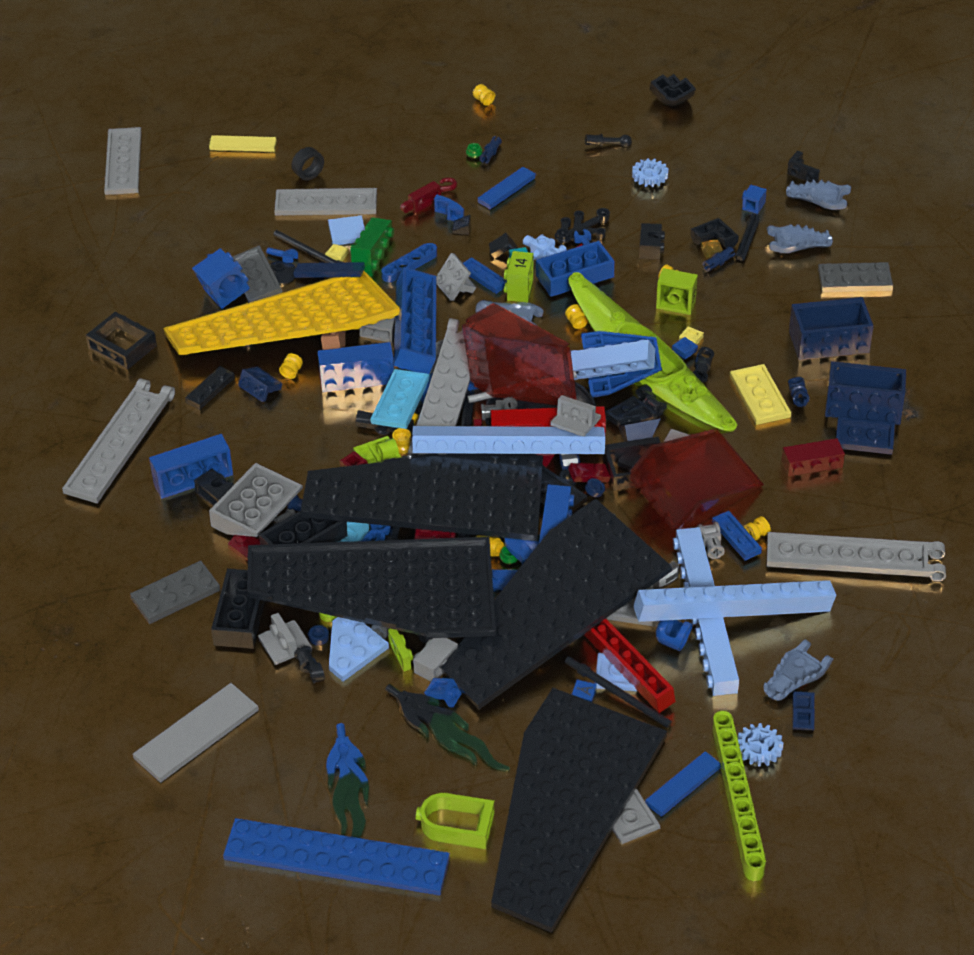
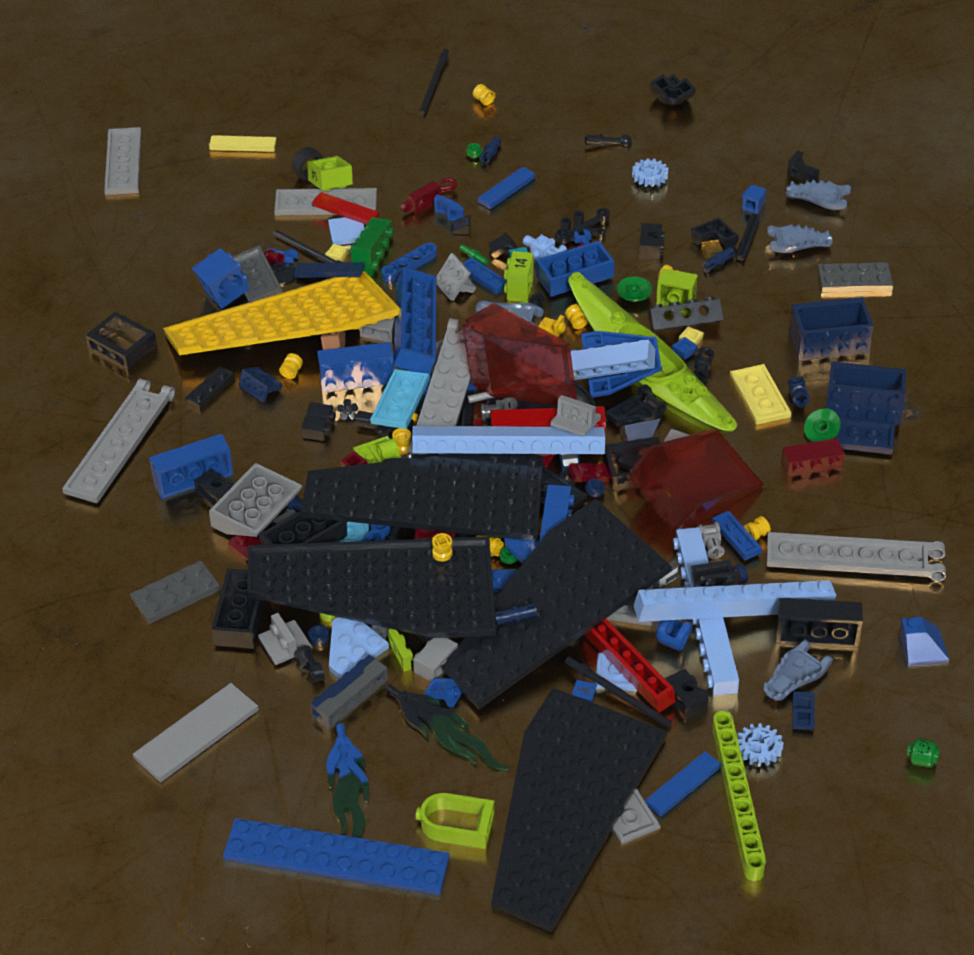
none -> dark red pin [264,249,285,263]
none -> black brick [301,402,336,441]
none -> lime brick [307,156,353,191]
none -> dark grey piece [310,655,388,730]
none -> red tile [312,192,379,225]
none -> black plant [337,399,358,420]
none -> black bar [419,48,449,116]
none -> yellow wheel [432,533,452,562]
none -> green bar [459,244,489,265]
none -> dark blue pin [495,603,538,625]
none -> black hinge [529,293,544,307]
none -> yellow bracket [537,315,566,339]
none -> green dish [617,276,652,301]
none -> black brick [647,297,724,332]
none -> black brick [665,669,709,720]
none -> black bracket [690,560,741,587]
none -> dark blue tile [732,564,748,585]
none -> black brick [776,598,863,648]
none -> green dish [804,408,841,442]
none -> slope [899,617,949,666]
none -> green head [907,738,940,768]

